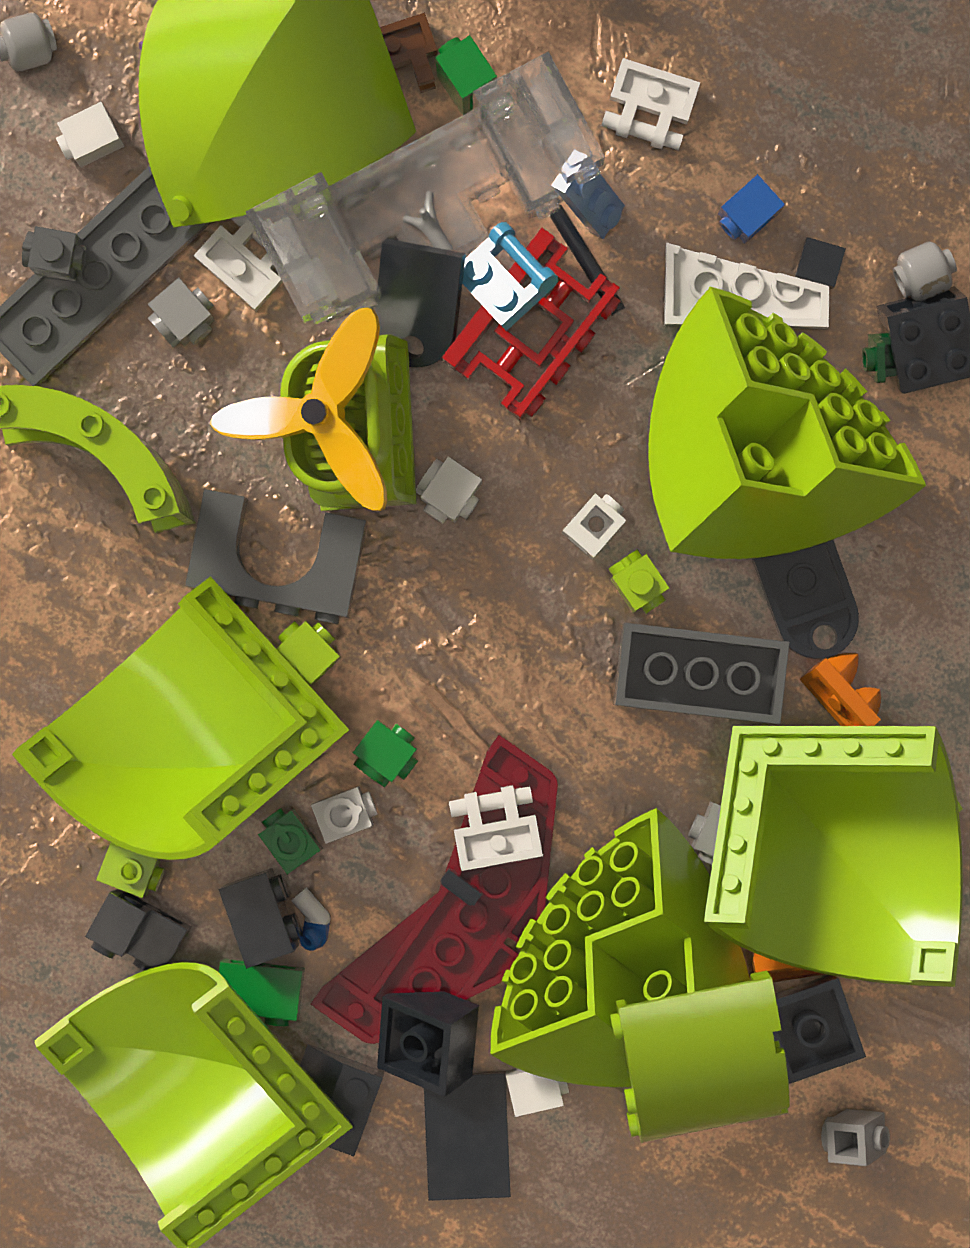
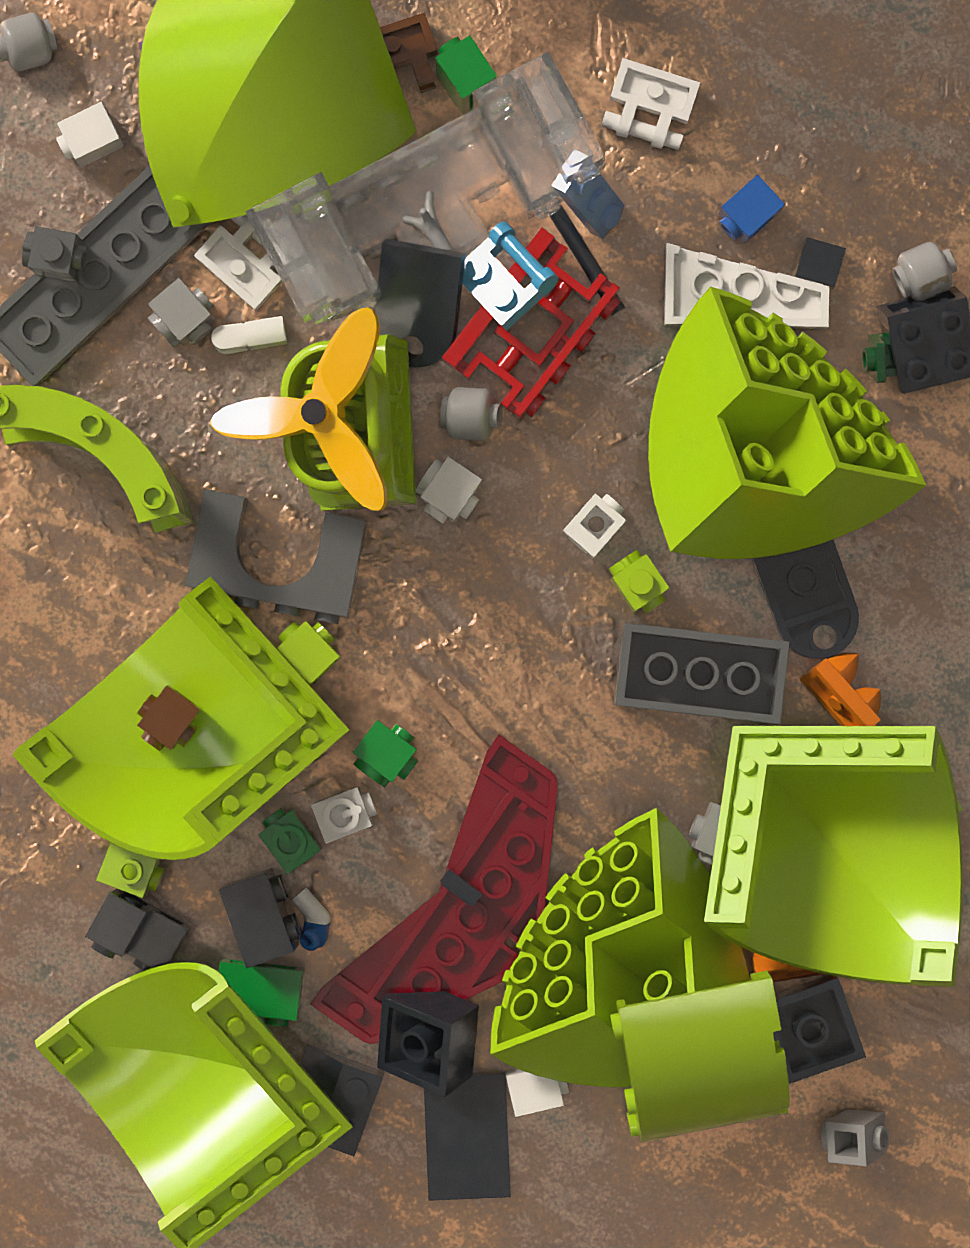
white plate [449,785,543,871] -> none
none -> reddish brown brick [137,685,203,751]
none -> white bar [211,316,288,355]
none -> light grey head [440,387,502,441]

